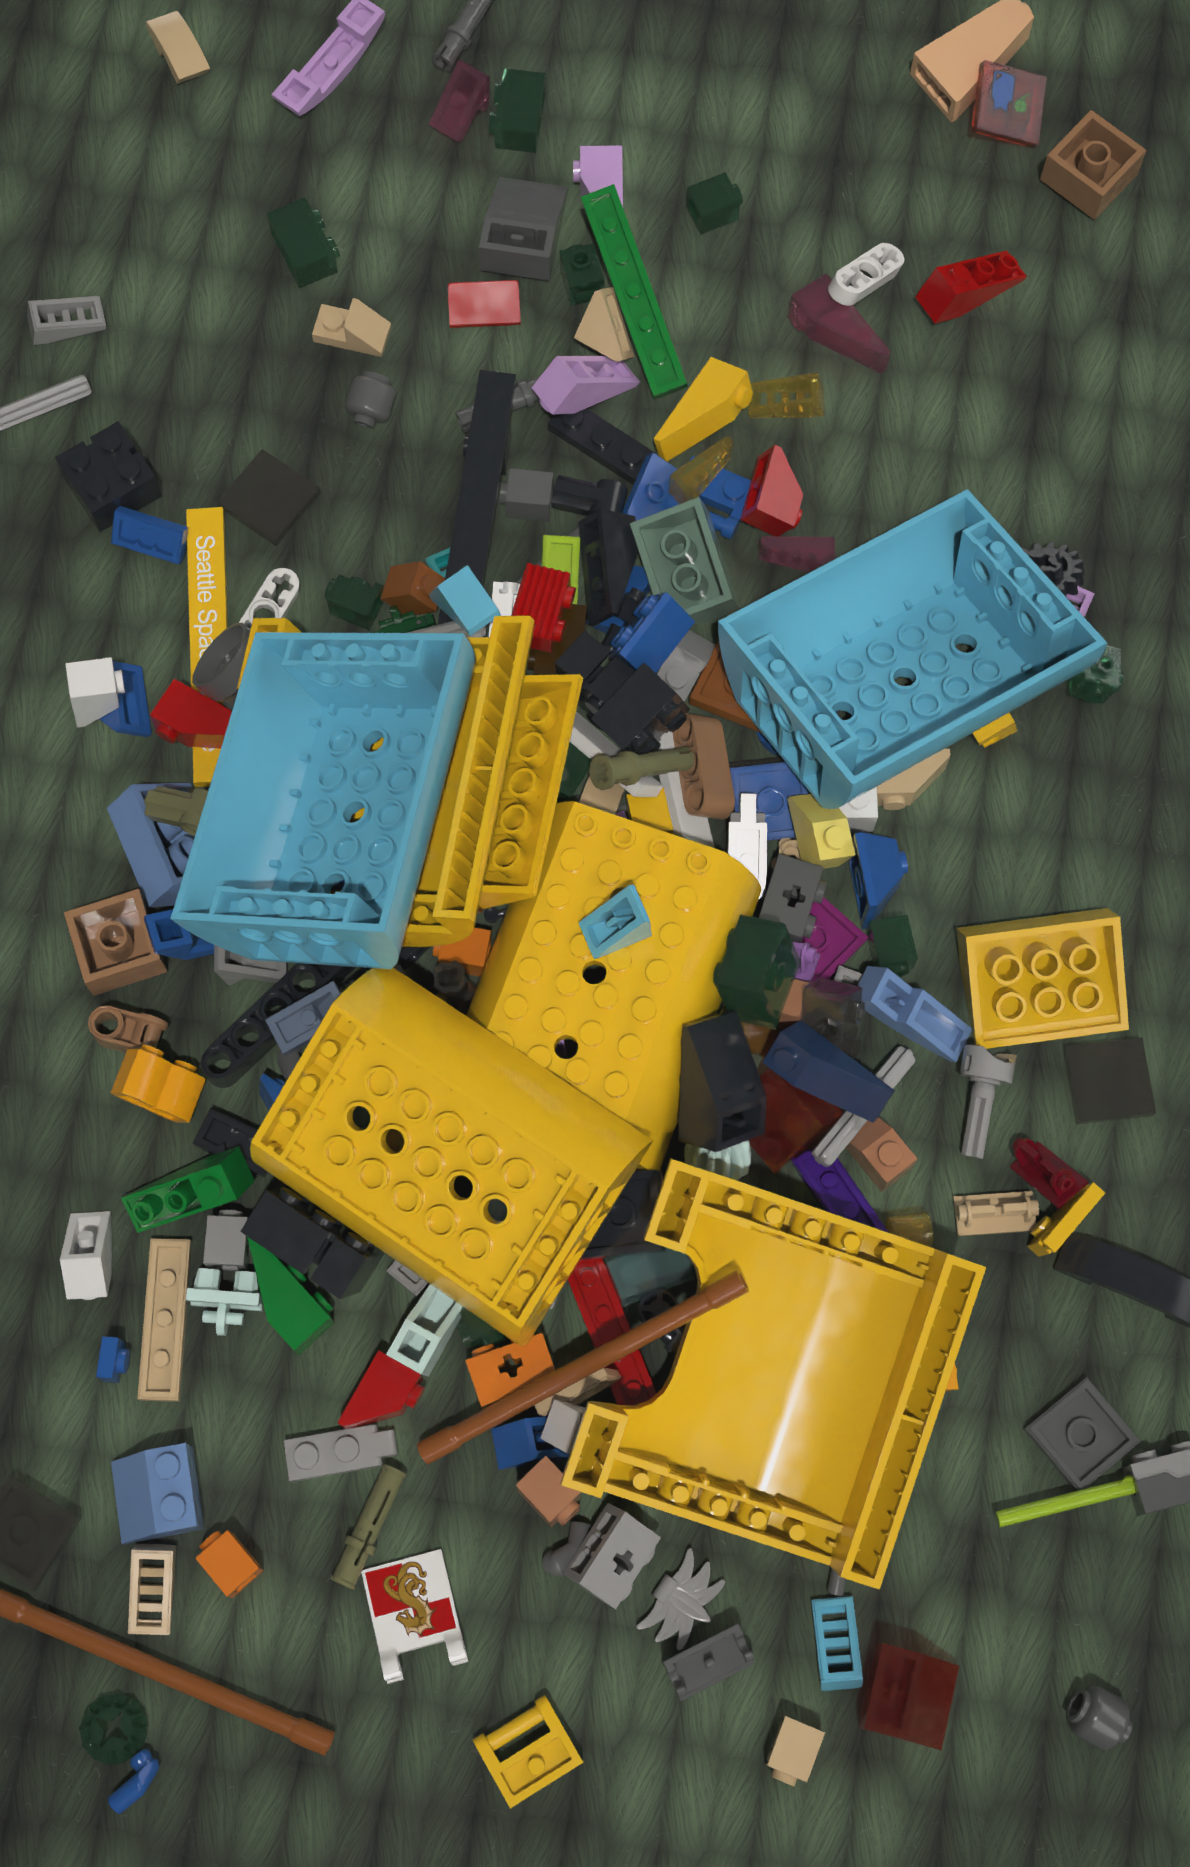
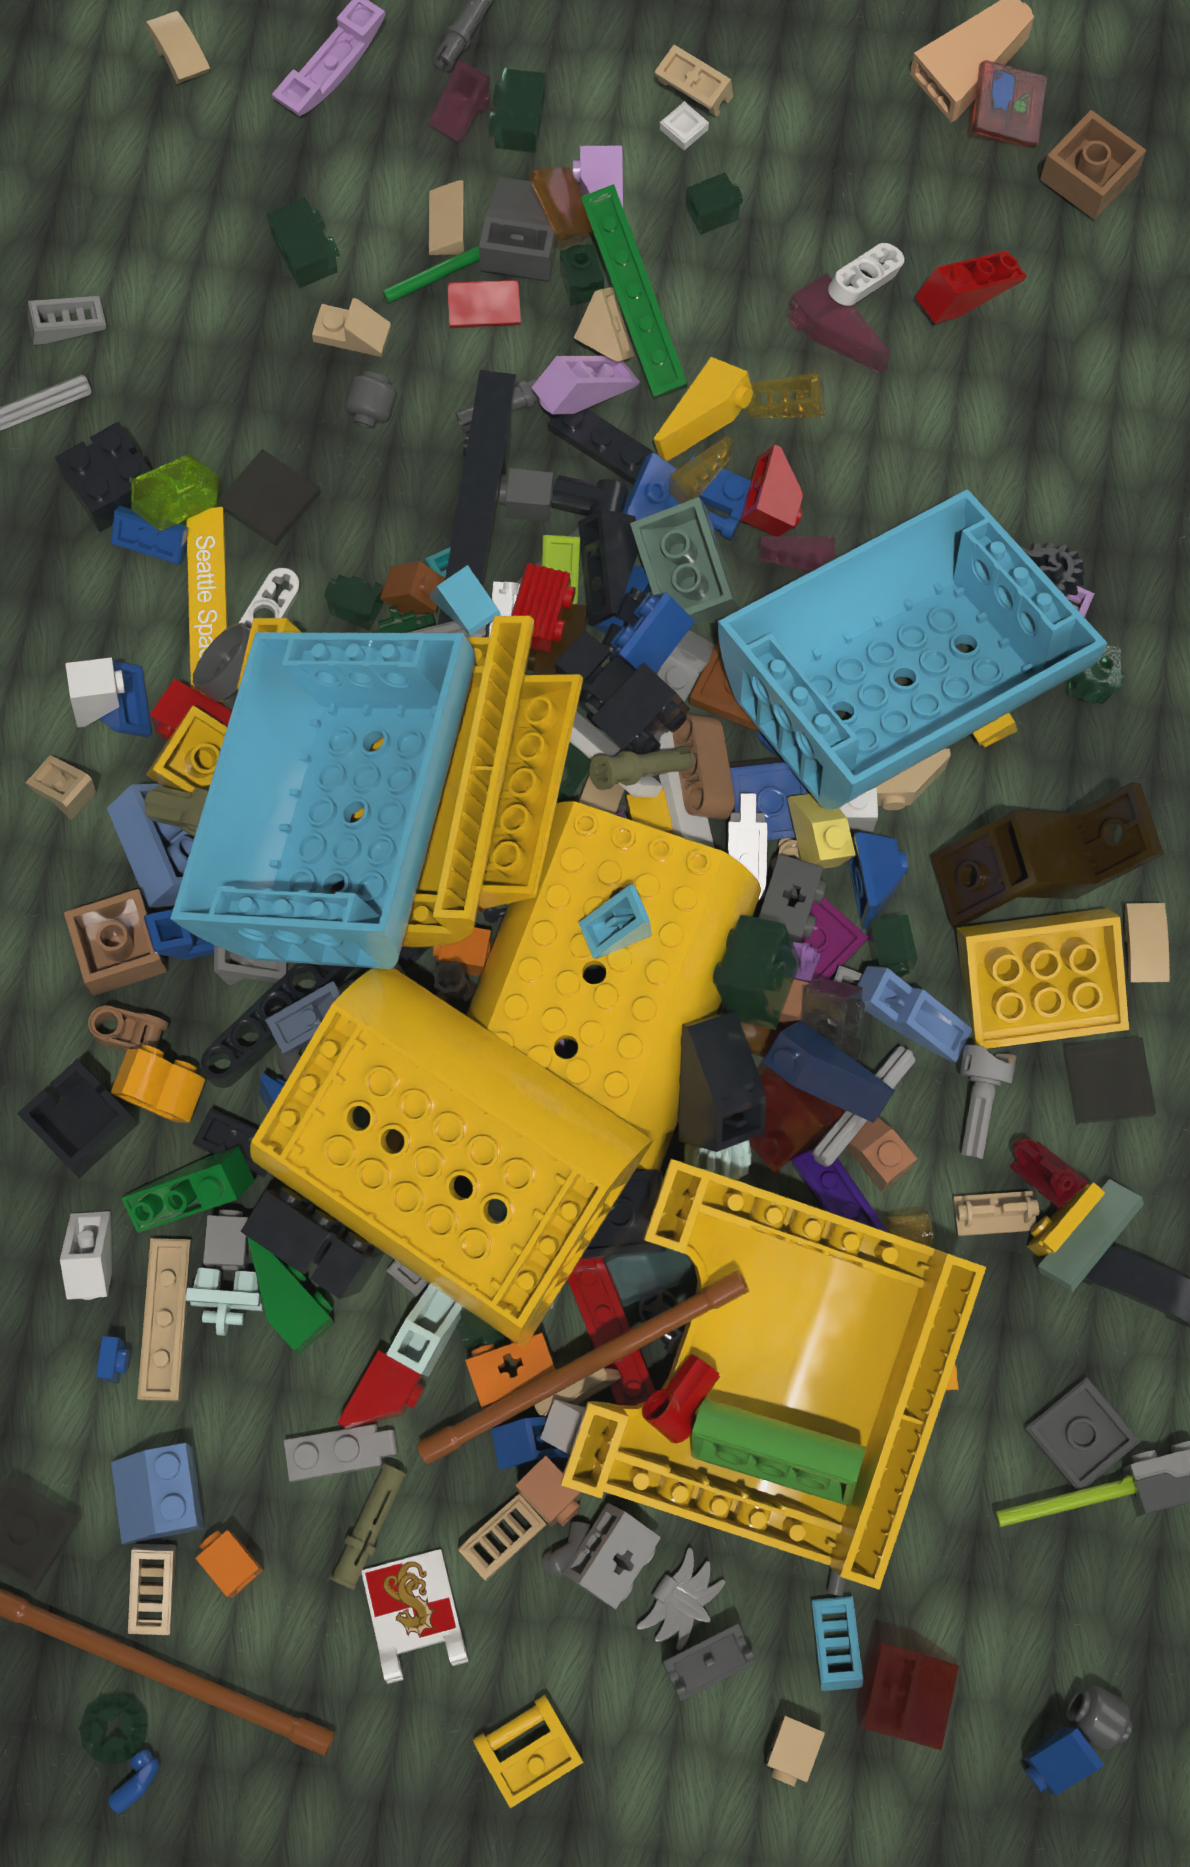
none -> black piece [17,1059,138,1179]
none -> tan slope [25,755,96,820]
none -> clear neon green brick [131,454,218,531]
none -> yellow slope [146,706,227,793]
none -> green bar [382,246,480,304]
none -> tan slope [429,180,465,255]
none -> tan slope [457,1494,547,1582]
none -> clear orange tile [529,167,594,241]
none -> red piece [642,1354,720,1444]
none -> tan hinge [654,45,734,117]
none -> white tile [660,101,709,150]
none -> bright green brick [691,1398,866,1506]
none -> dark brown bracket [930,782,1164,926]
none -> blue slope [1023,1727,1104,1795]
none -> sand green tile [1038,1179,1144,1292]
none -> tan slope [1125,903,1170,982]

